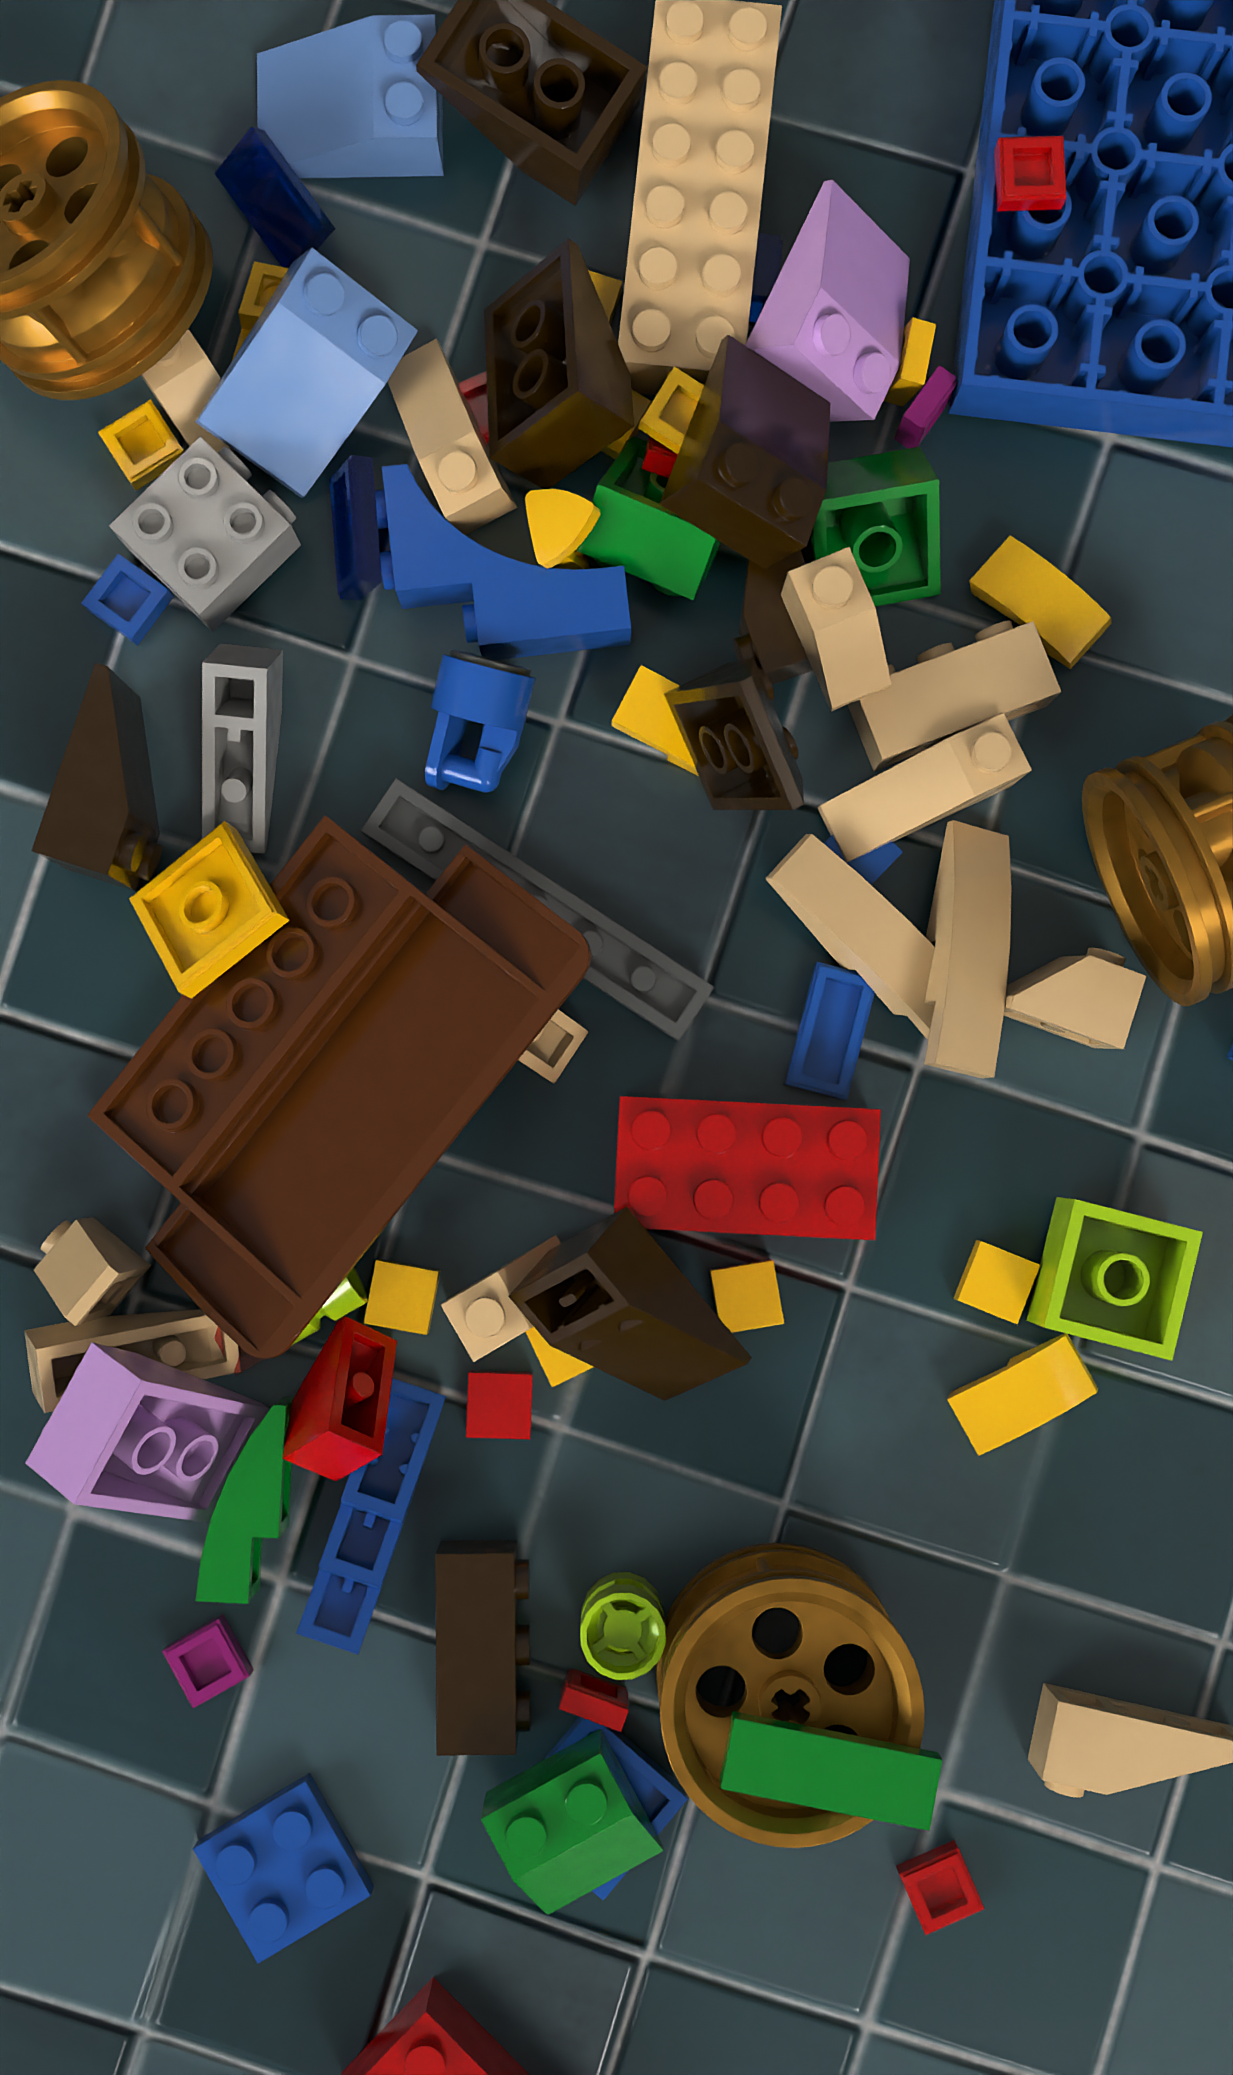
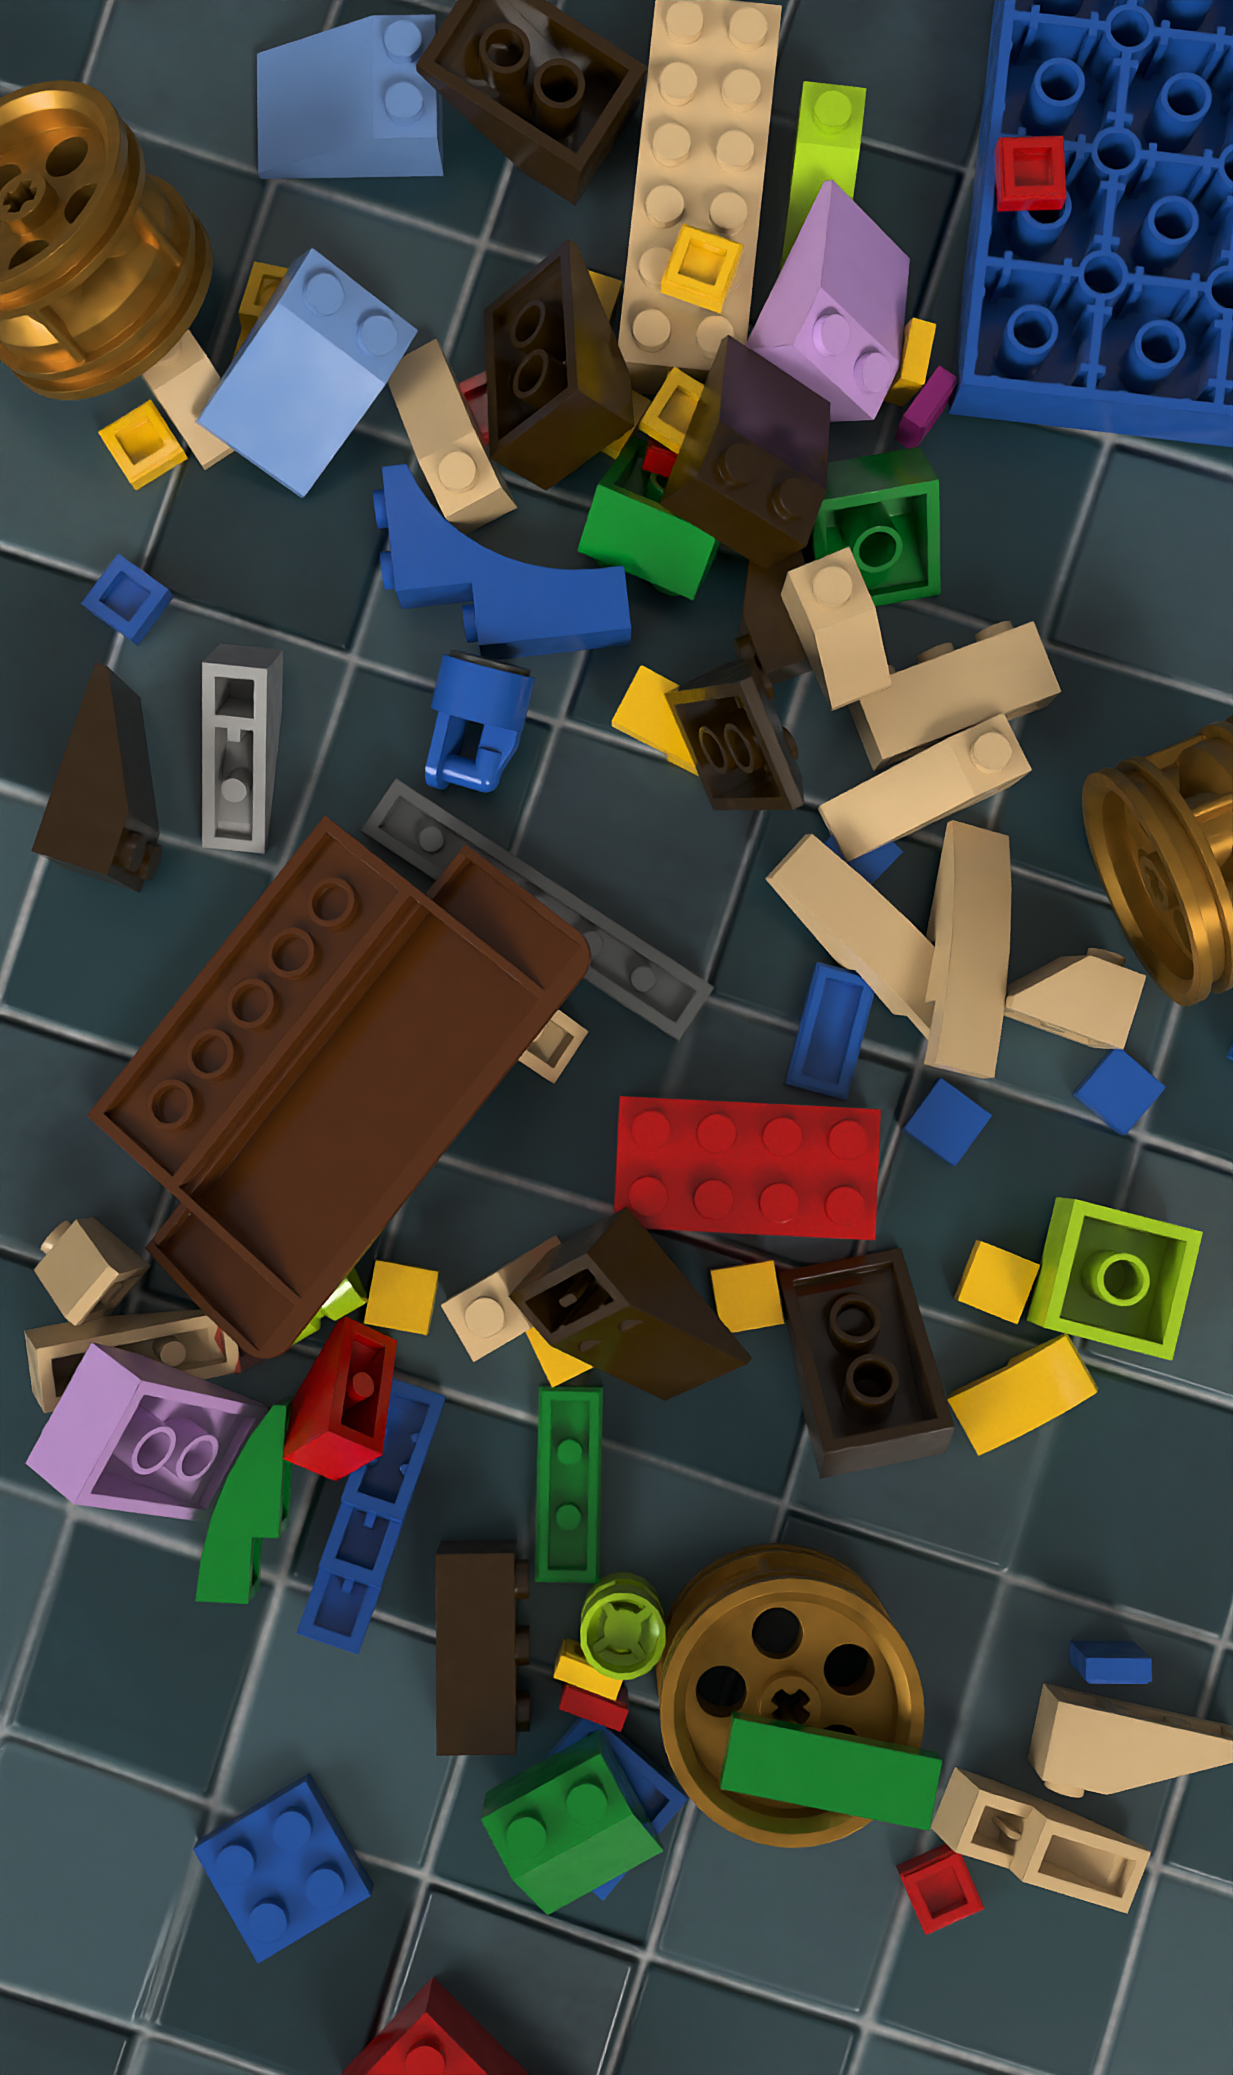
light grey brick [109,436,301,632] -> none
yellow plate [129,821,289,999] -> none
magenta tile [162,1614,254,1708] -> none
clear blue tile [214,126,336,268] -> none
clear blue tile [329,455,382,600] -> none
red tile [466,1370,533,1440] -> none
yellow tile [525,489,601,570] -> none
clear blue tile [749,233,783,323] -> none
yellow slope [969,535,1112,669] -> none
none -> green tile [535,1384,603,1583]
none -> yellow tile [554,1638,623,1701]
none -> yellow tile [660,223,744,314]
none -> dark brown slope [777,1248,955,1479]
none -> lime slope [779,81,867,274]
none -> blue tile [900,1078,992,1167]
none -> tan slope [931,1767,1151,1914]
none -> blue tile [1070,1641,1152,1684]
none -> blue tile [1072,1049,1166,1135]

